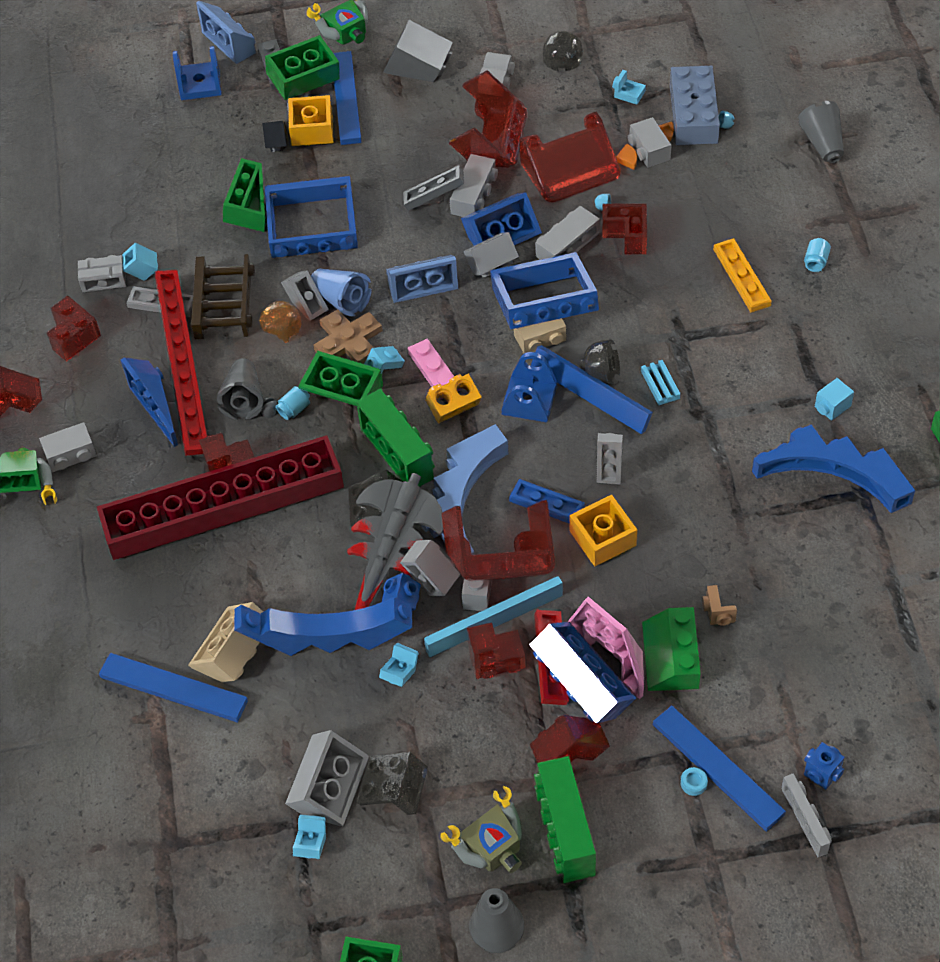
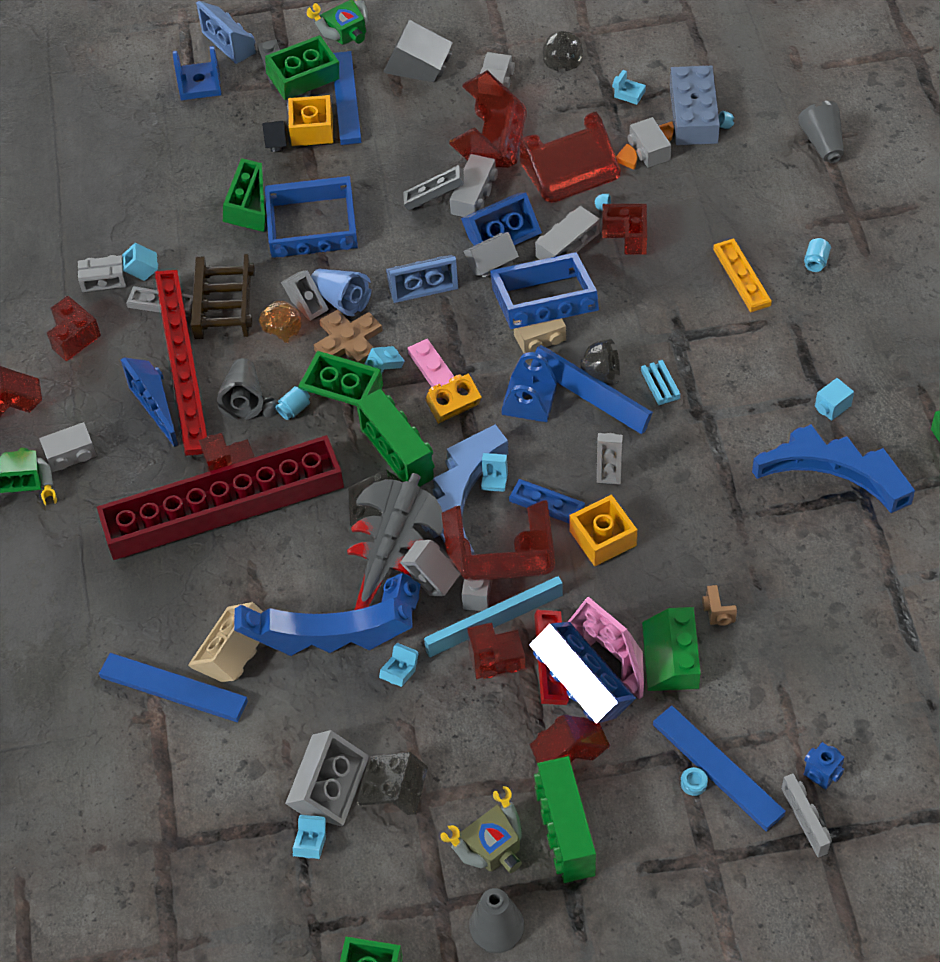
none -> medium azure bracket [481,453,508,492]

